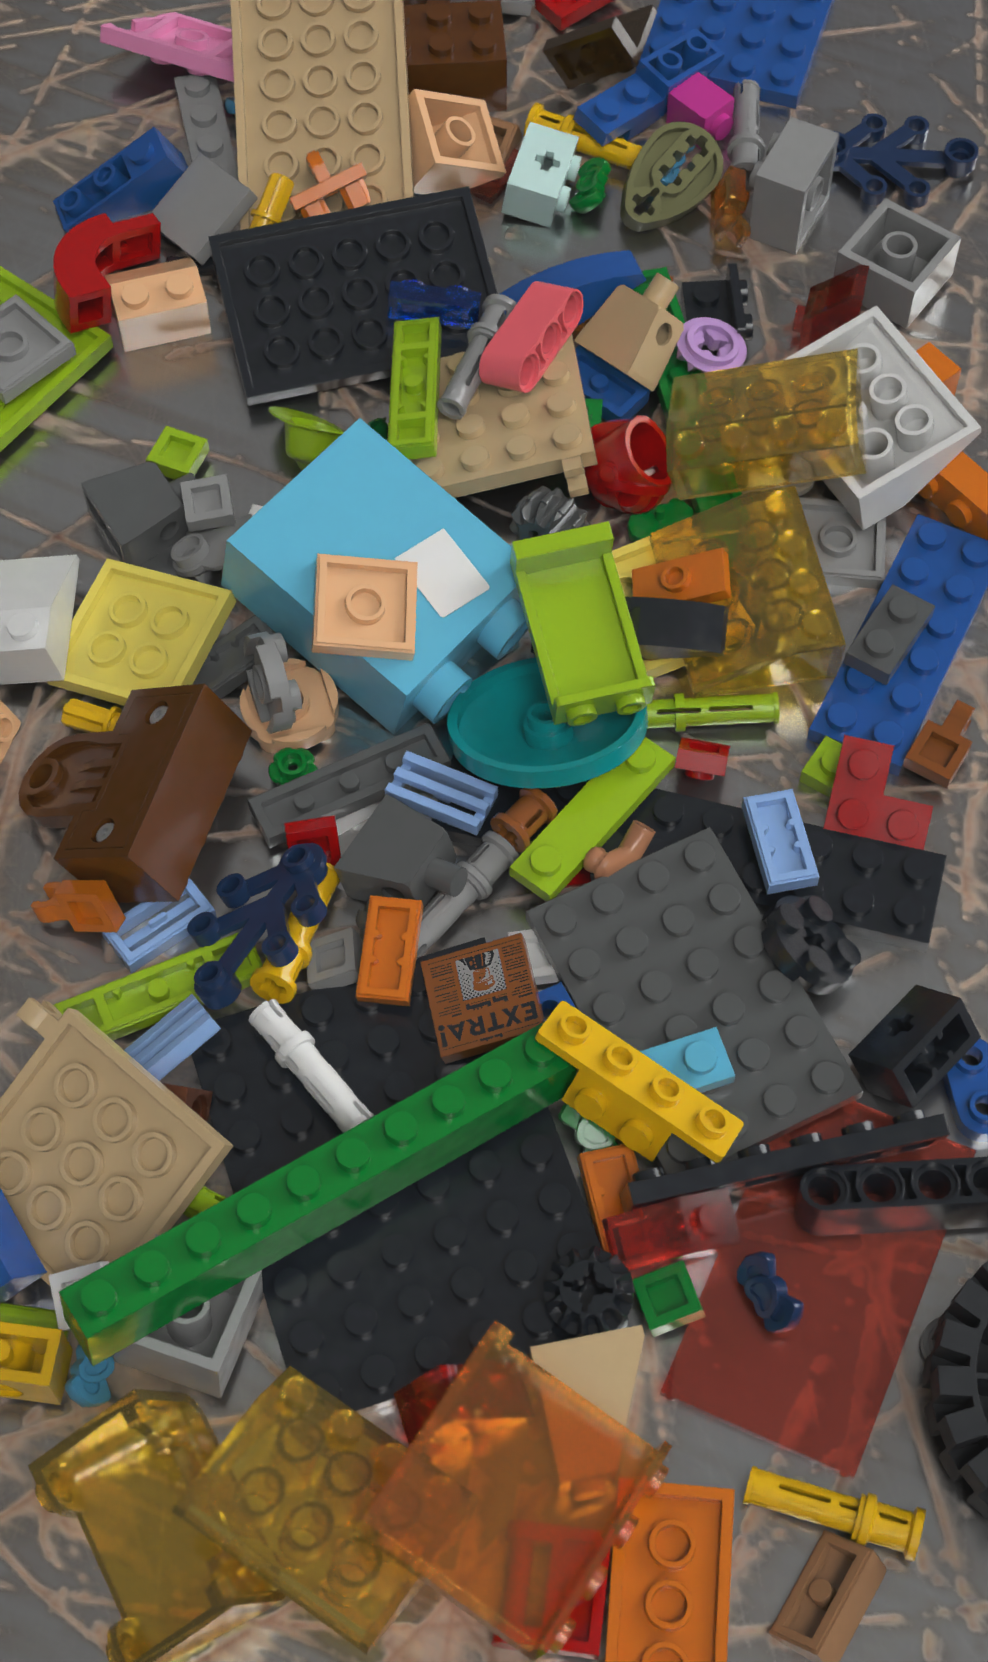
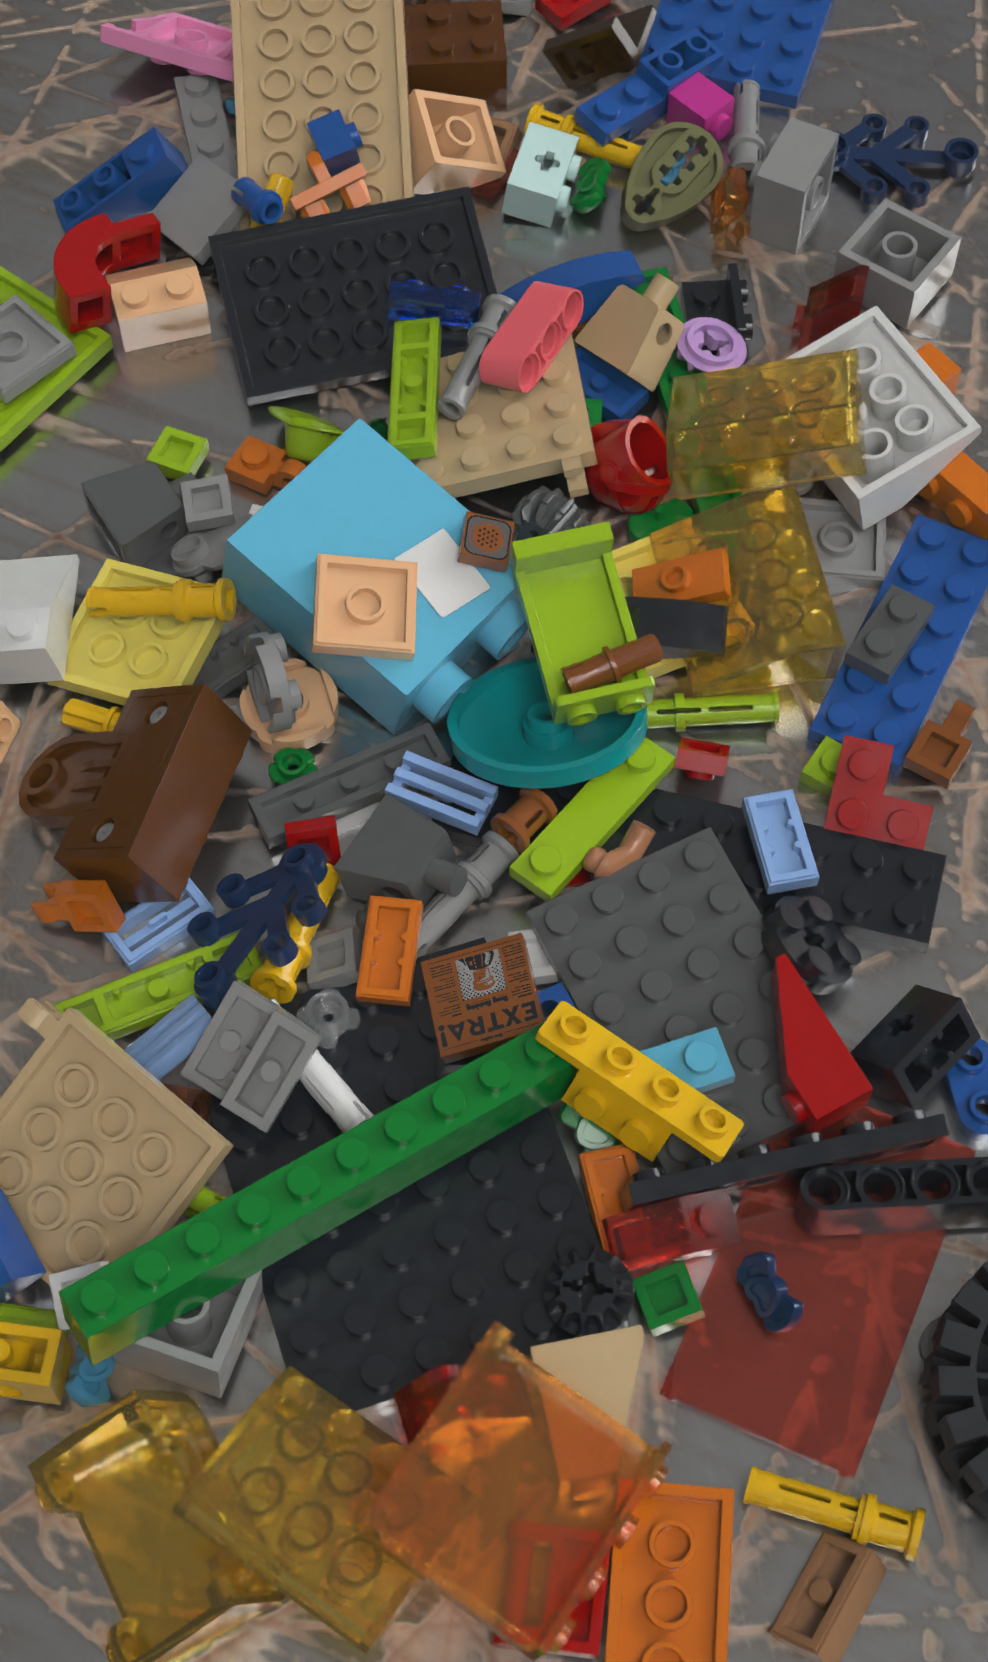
none -> yellow pin [86,578,237,622]
none -> light grey slope [180,980,323,1133]
none -> orange plate [224,435,307,495]
none -> blue pin [231,177,284,225]
none -> clear plate [296,988,361,1049]
none -> blue plate [307,109,364,177]
none -> dark orange tile [457,511,515,573]
none -> dark orange axle [561,634,663,694]
none -> red slope [771,953,873,1133]

